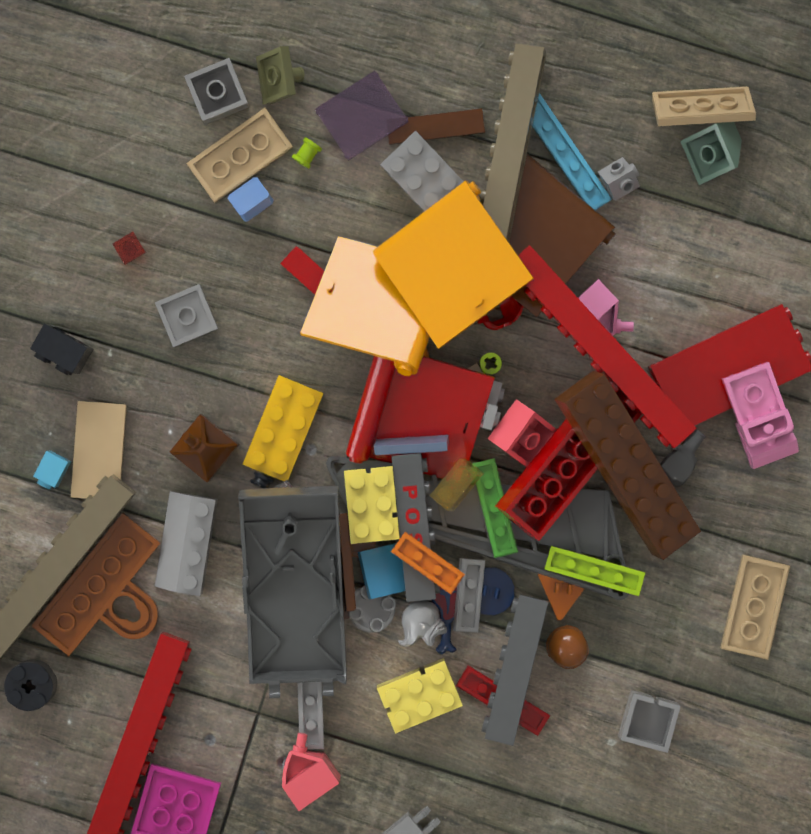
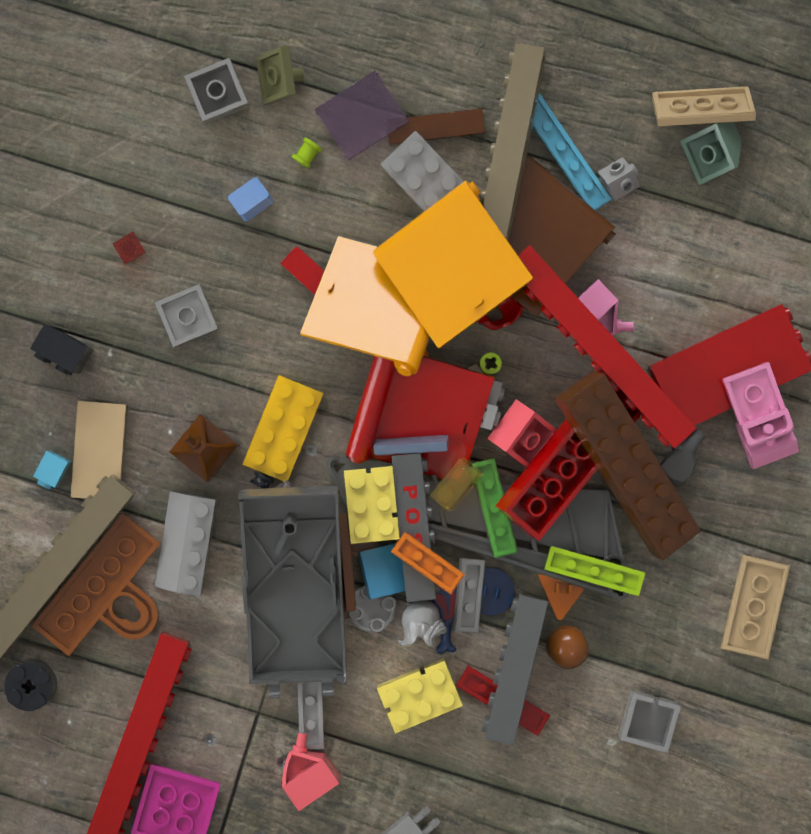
tan tile [186,108,293,203] -> none

